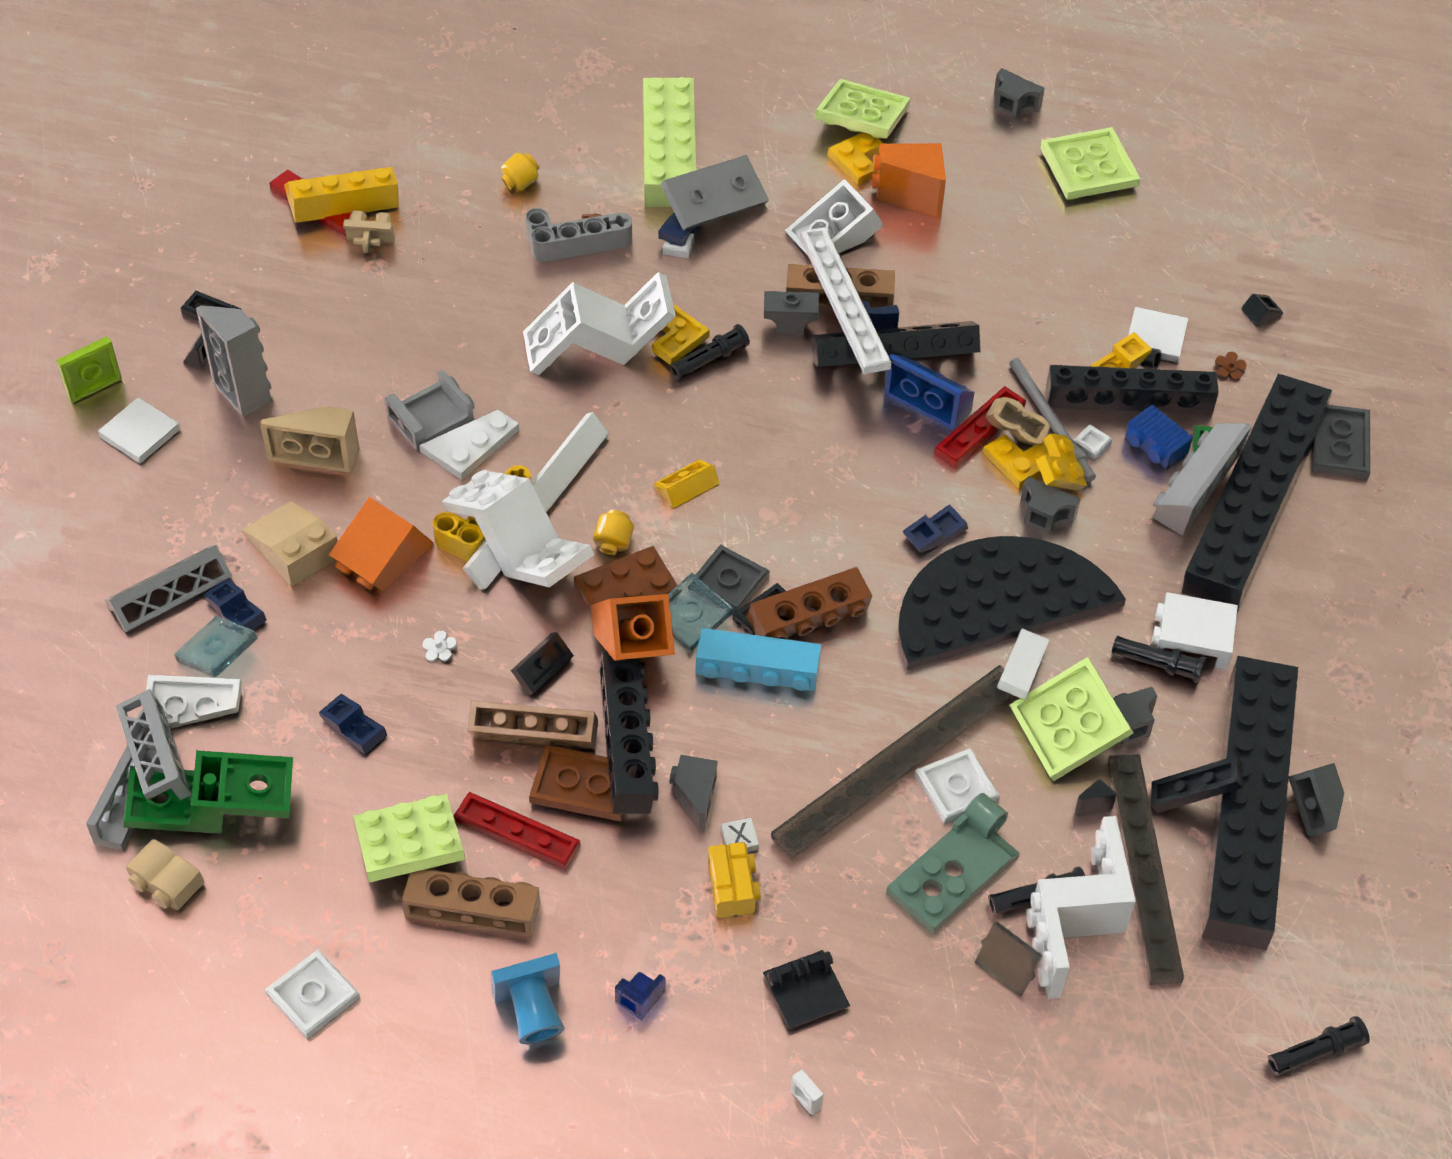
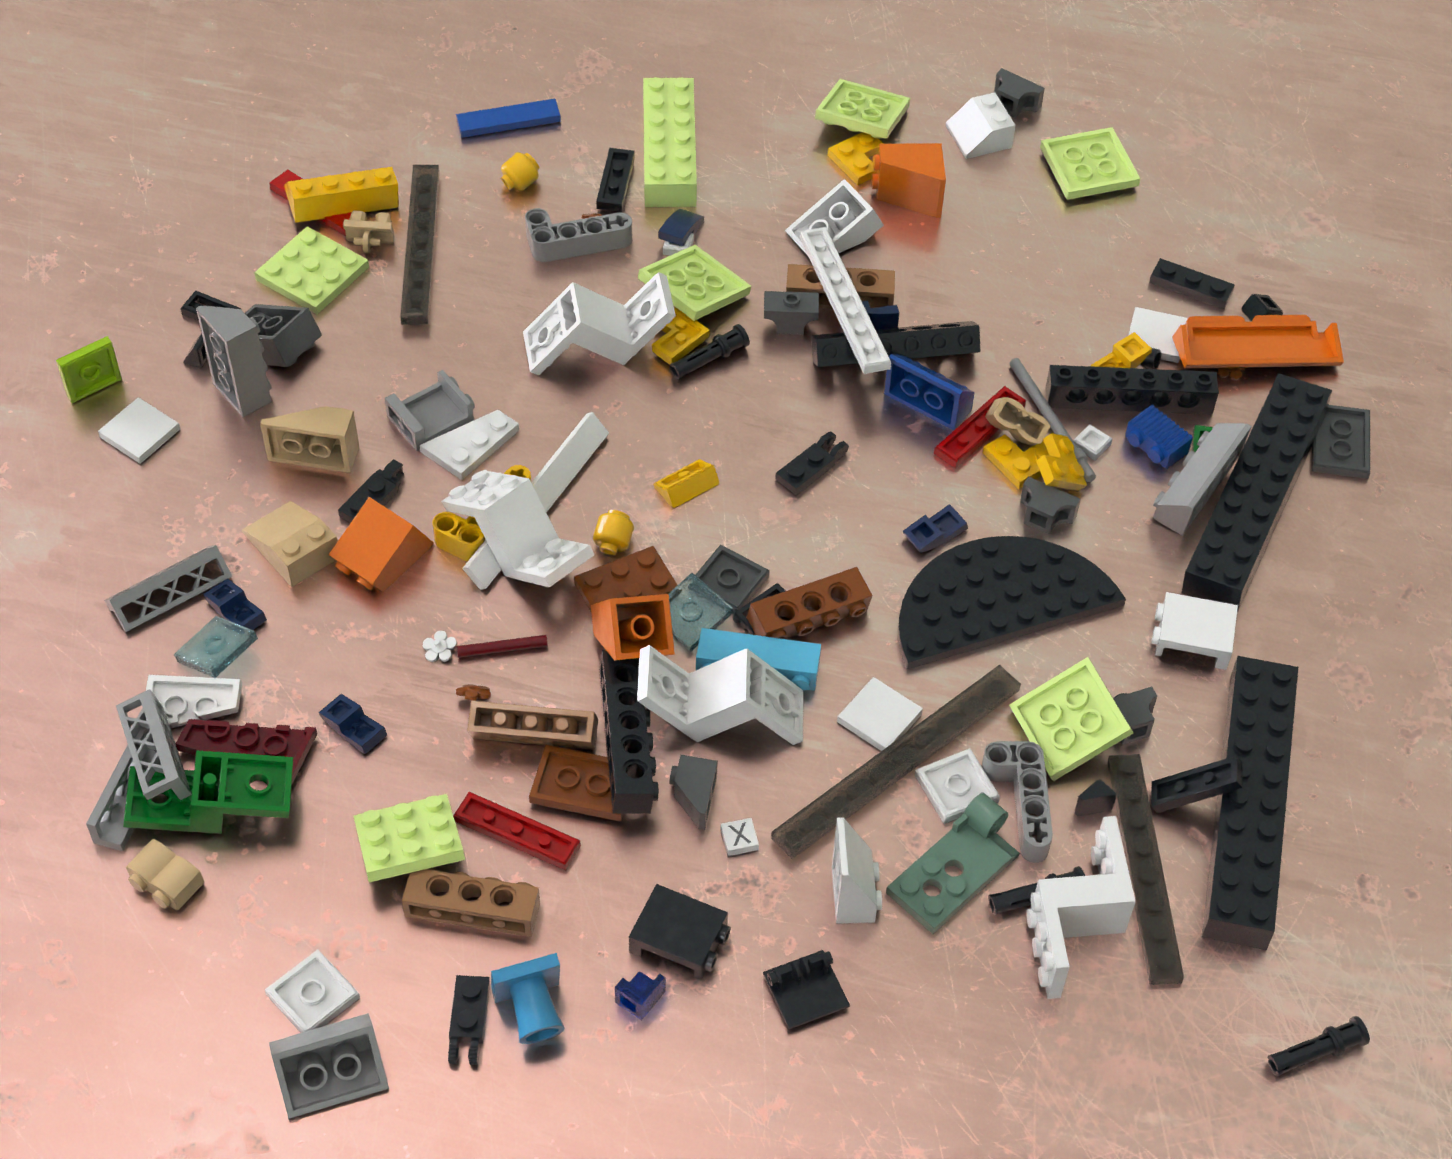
black plate [510,632,574,694] -> none
light grey plate [661,155,769,231] -> none
yellow brick [708,842,761,918] -> none
white tile [791,1069,824,1115] -> none
clear smoke piece [975,921,1043,996] -> none
white tile [997,628,1049,700] -> none
black pin [1111,635,1206,684] -> none
dark grey slope [1288,763,1344,837] -> none
none -> dark red wing [175,719,317,784]
none -> dark grey slope [245,304,322,367]
none -> yellowish green plate [254,226,369,314]
none -> light grey slope [269,1013,389,1119]
none -> black hinge [338,459,404,522]
none -> clear smoke plate [400,165,440,325]
none -> black hinge [448,975,490,1065]
none -> blue tile [456,99,561,138]
none -> dark red bar [456,635,548,658]
none -> dark orange plant [456,684,491,703]
none -> black plate [596,148,635,212]
none -> black panel [629,884,731,980]
none -> white bracket [637,645,803,745]
none -> yellowish green plate [638,245,751,321]
none -> black hinge [775,431,849,495]
none -> white slope [831,818,882,924]
none -> white tile [837,677,923,755]
none -> white slope [946,92,1016,159]
none -> light grey beam [982,741,1053,863]
none -> black plate [1149,258,1235,309]
none -> orange slope [1172,315,1344,368]

